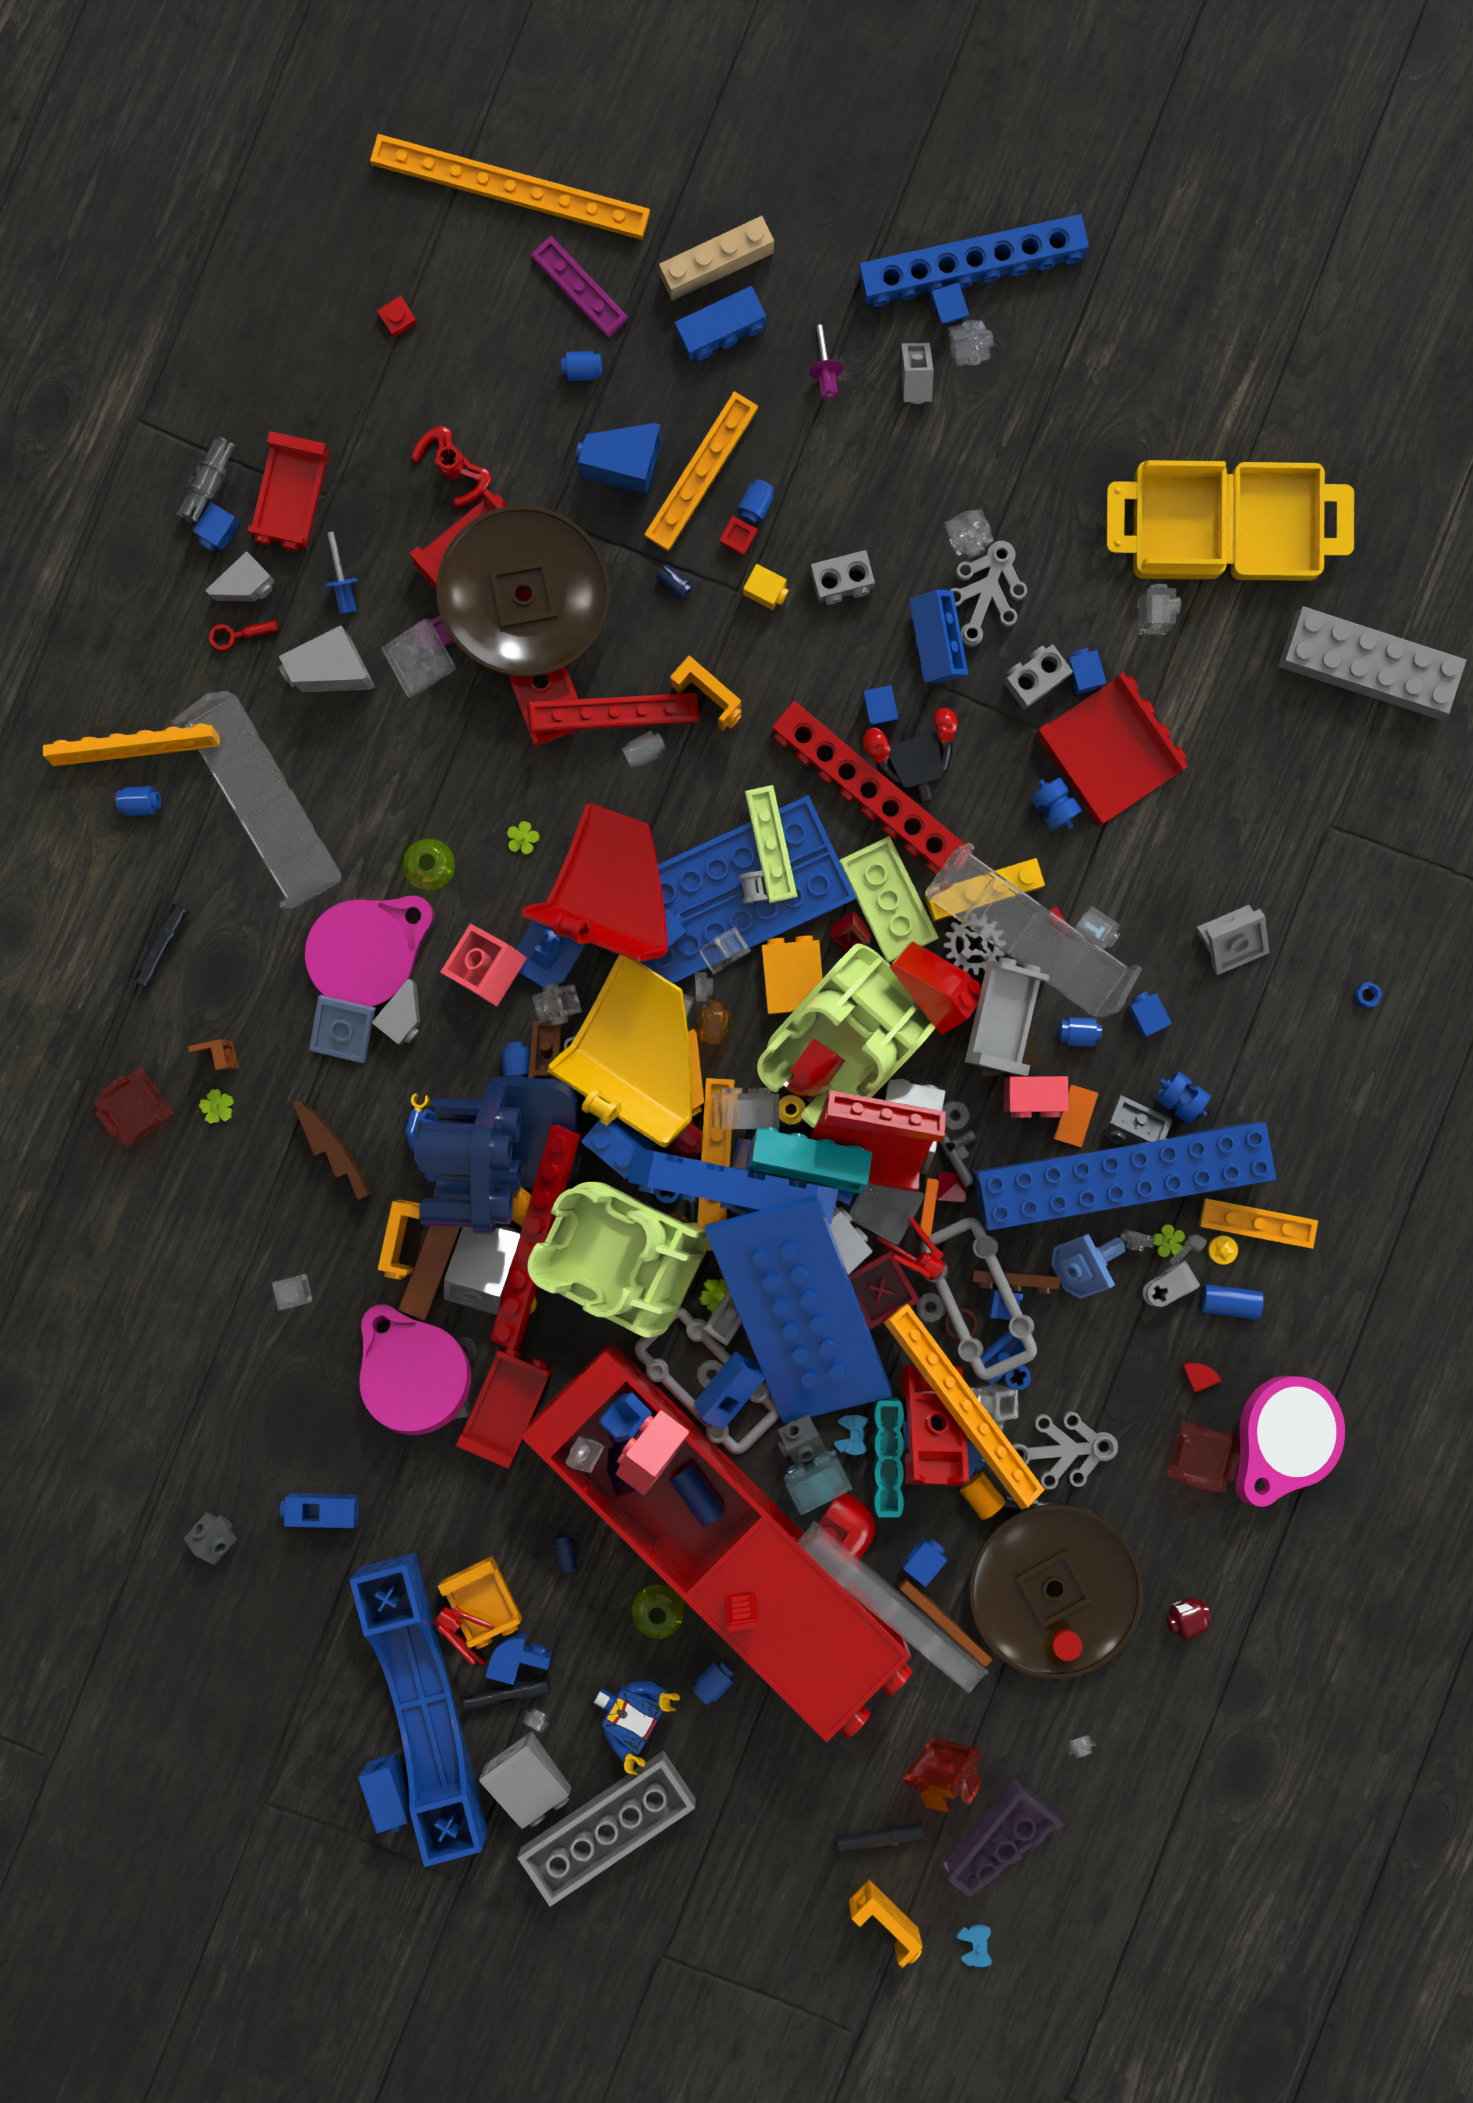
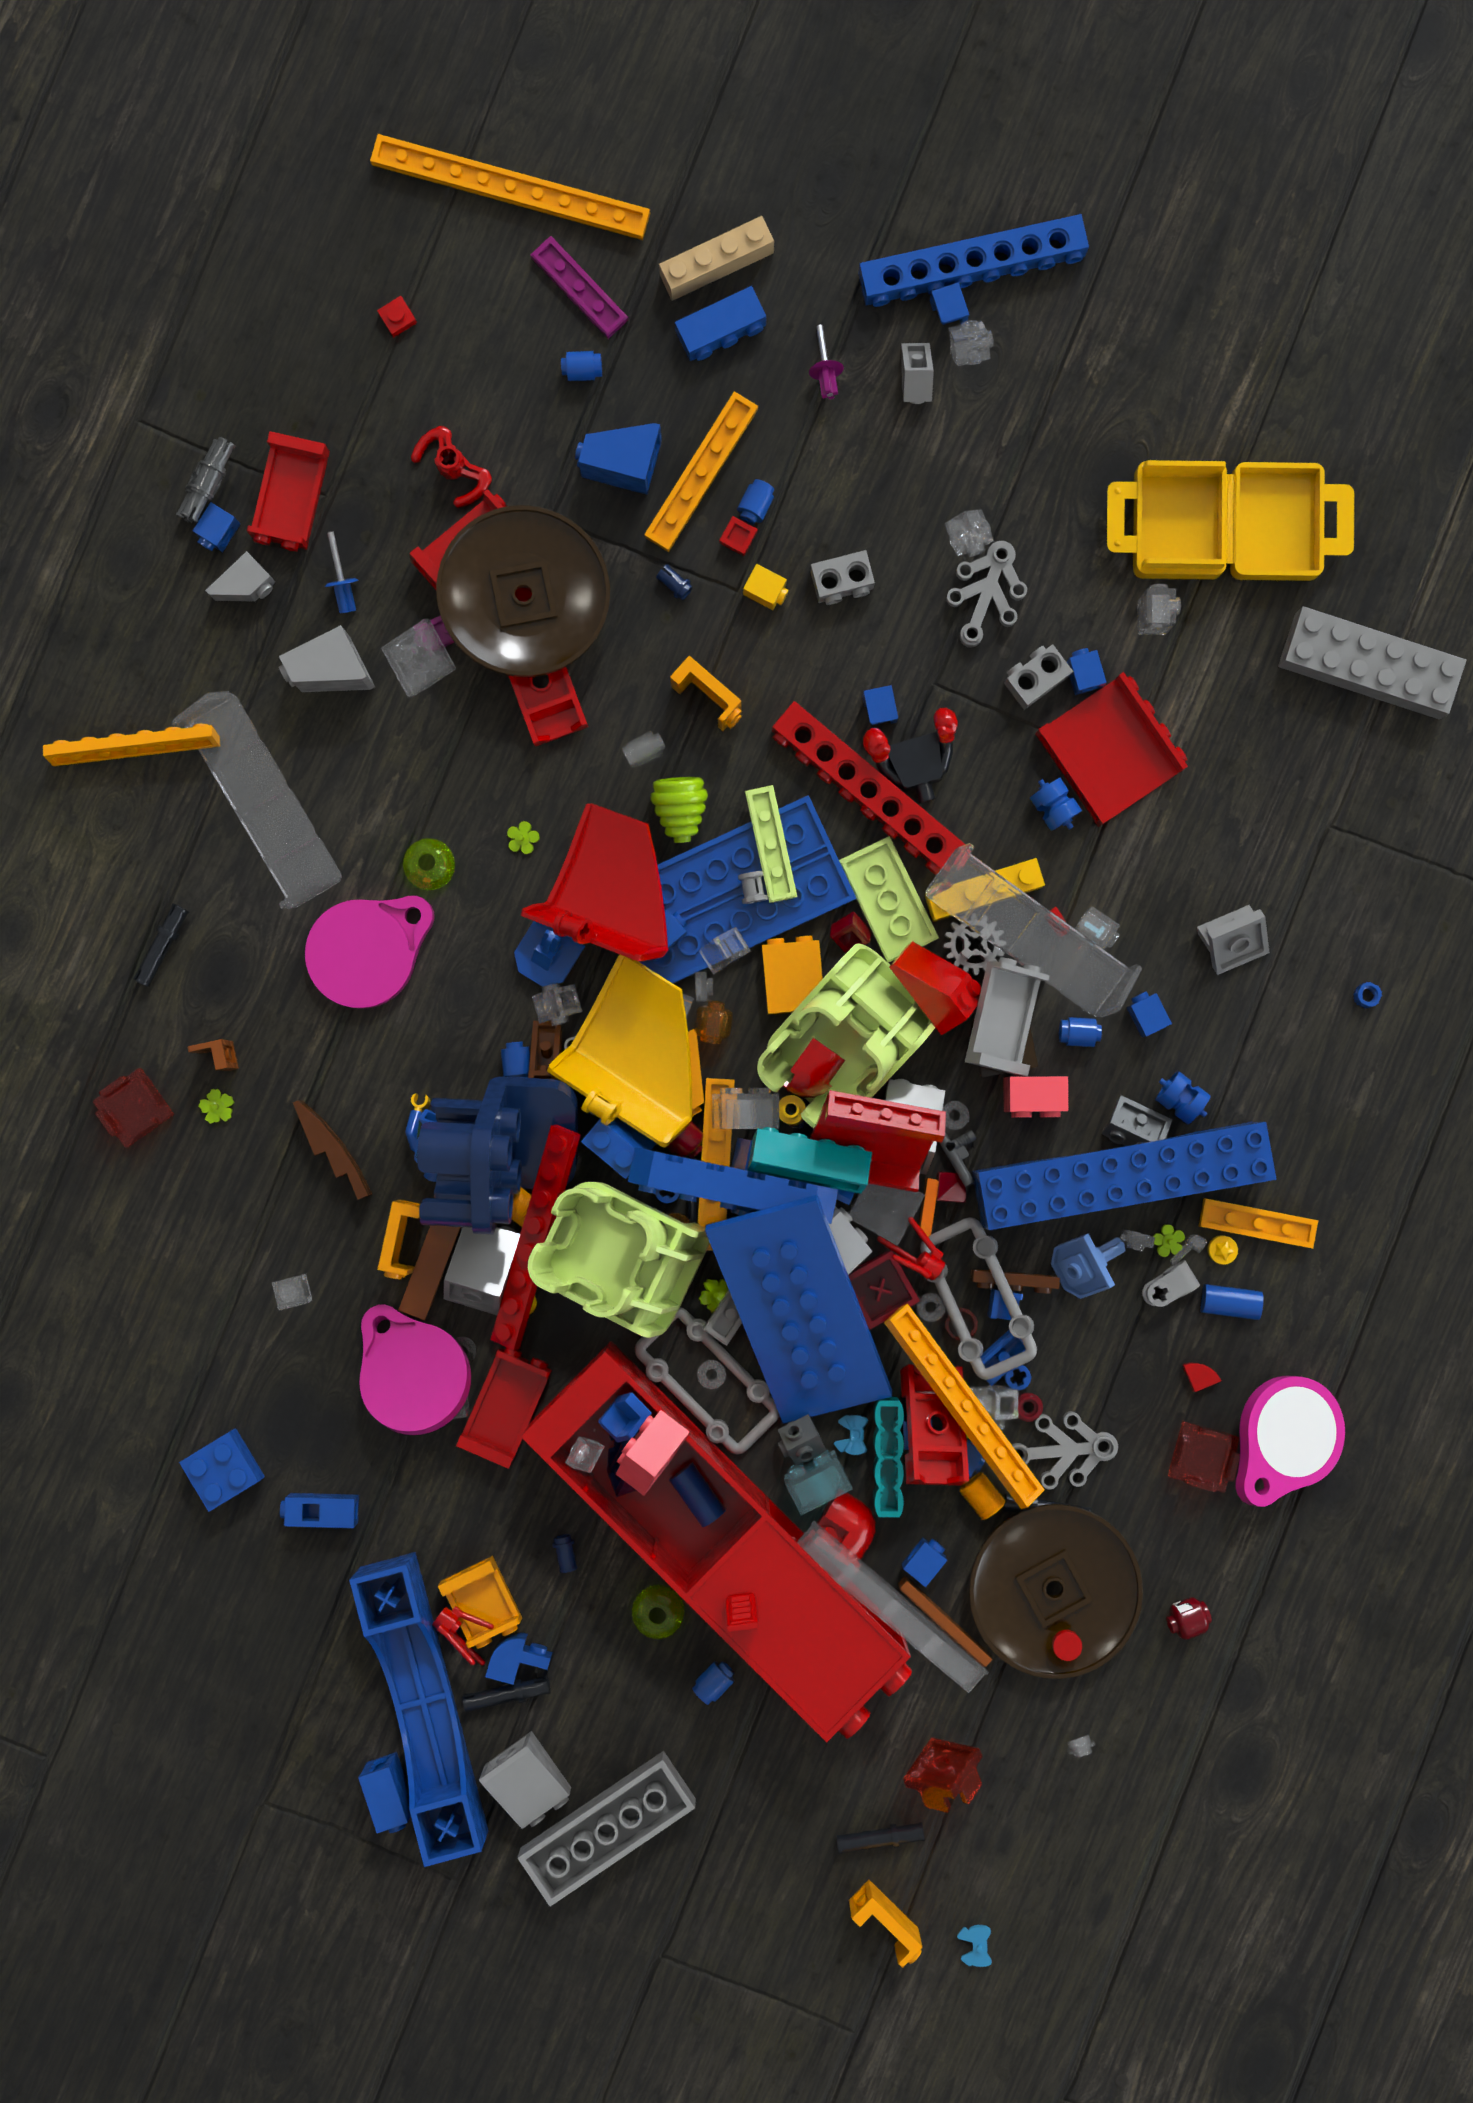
blue brick [116,786,161,816] -> none
dark grey brick [184,1512,237,1565] -> none
red piece [209,620,278,652] -> none
sand blue tile [309,995,376,1063] -> none
light grey slope [372,978,420,1045] -> none
coral brick [441,923,527,1006] -> none
clear plate [522,1708,550,1733] -> none
red tile [527,693,700,733] -> none
torso [593,1681,680,1775] -> none
blue brick [694,1351,765,1430] -> none
blue brick [909,590,968,683] -> none
clear purple wedge [941,1778,1065,1897] -> none
orange tile [1053,1085,1098,1147] -> none
none -> blue brick [179,1428,265,1512]
none -> lime piece [651,777,708,843]
none -> dark red plate [1014,1393,1043,1422]

